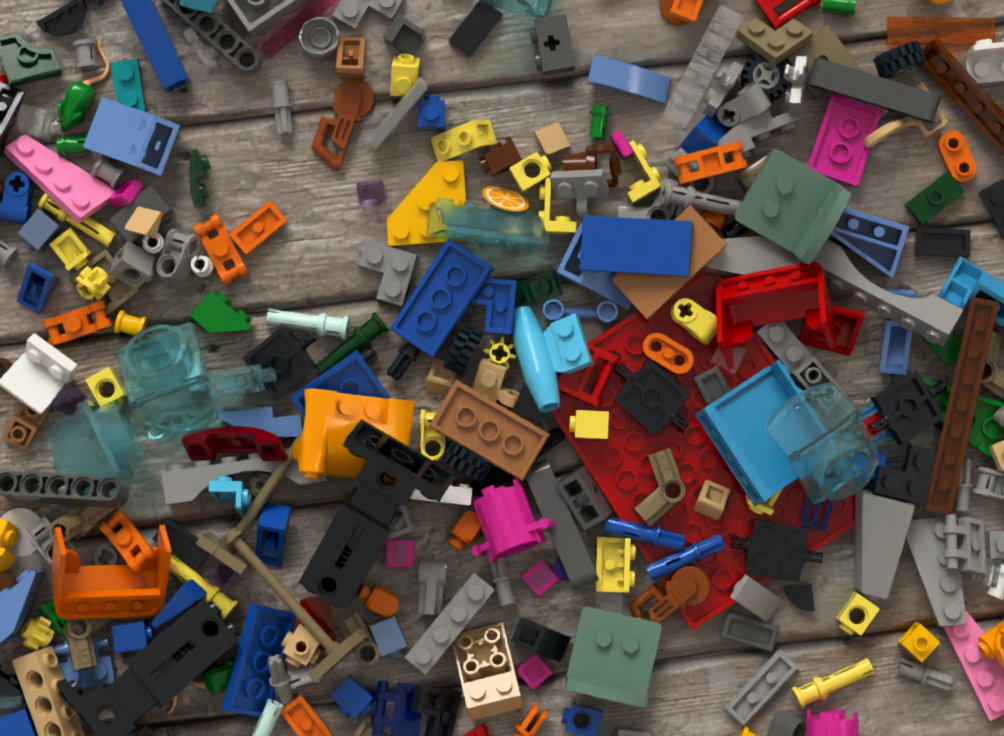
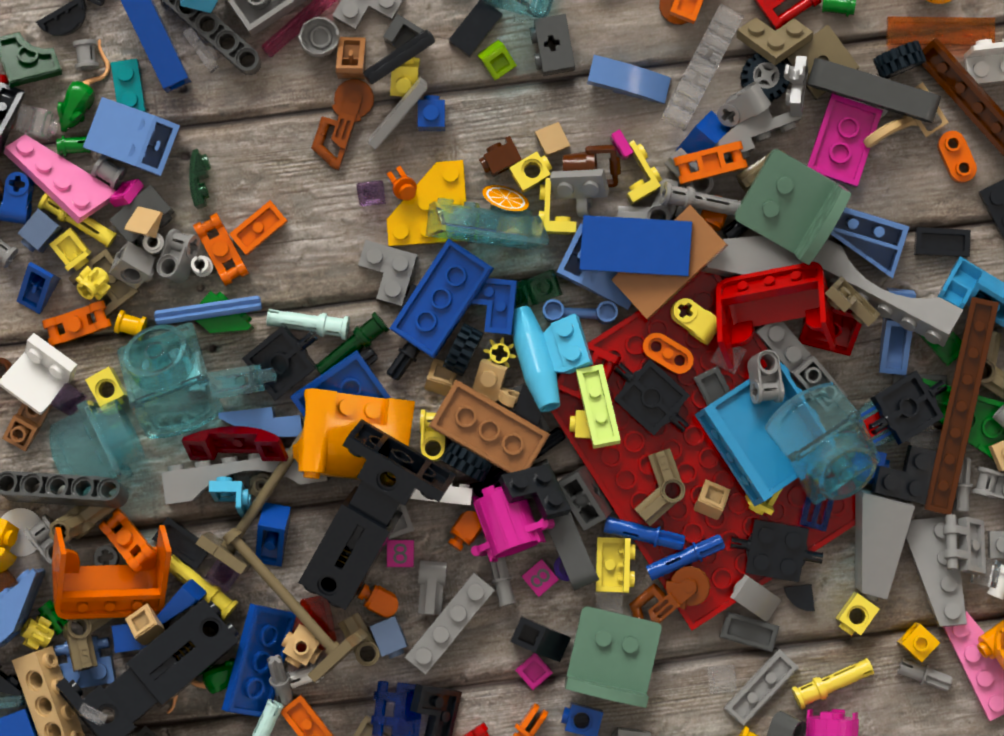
light grey axle [271,80,293,135] -> none
blue brick [331,675,374,718] -> none
light yellow bracket [431,119,497,162] -> none
tan slope [452,622,524,721] -> none
green pin [589,105,611,140] -> none
light grey plate [703,61,743,118] -> none
dark green plate [904,171,964,225] -> none
none -> clear tile [78,702,108,726]
none -> tan slope [125,603,165,645]
none -> medium blue axle [154,296,262,325]
none -> black axle [363,30,435,84]
none -> orange arm [387,166,417,201]
none -> lime slope [477,40,517,81]
none -> black plate [498,464,571,521]
none -> yellowish green plate [576,364,621,449]
none -> light grey piece [747,350,785,404]
none -> dark tan plate [825,276,880,327]

